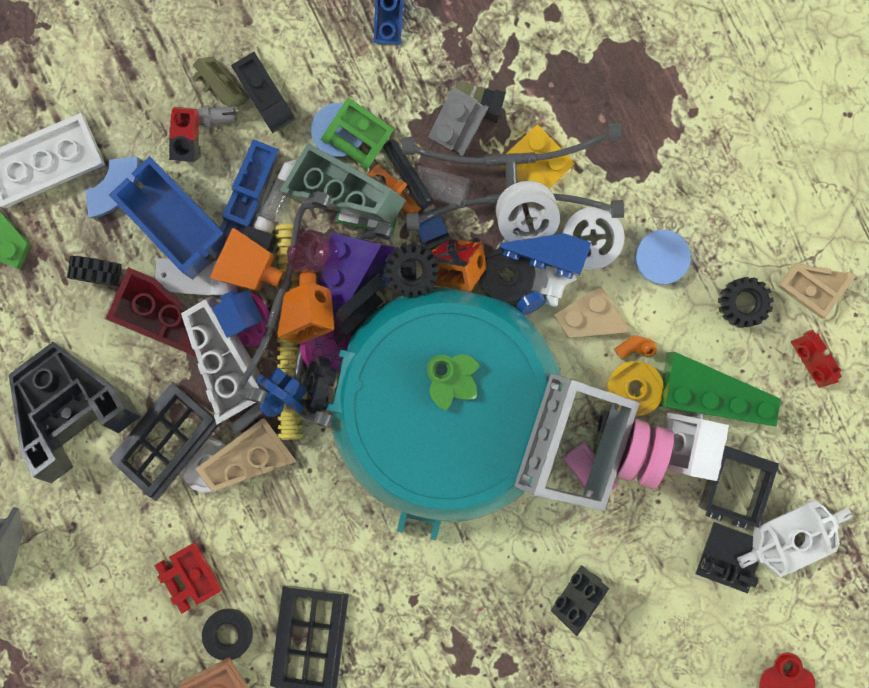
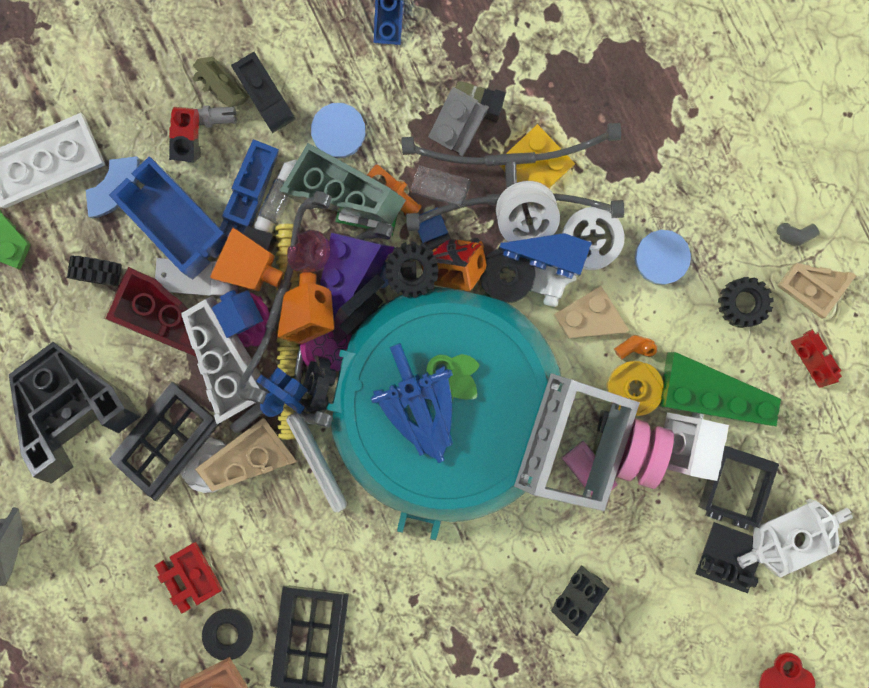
bright green plate [320,97,394,171] -> none
black axle [383,139,433,209] -> none
blue tile [517,291,545,315] -> none
none -> white axle [286,412,347,512]
none -> blue bar [371,343,453,463]
none -> dark grey arm [776,223,820,246]

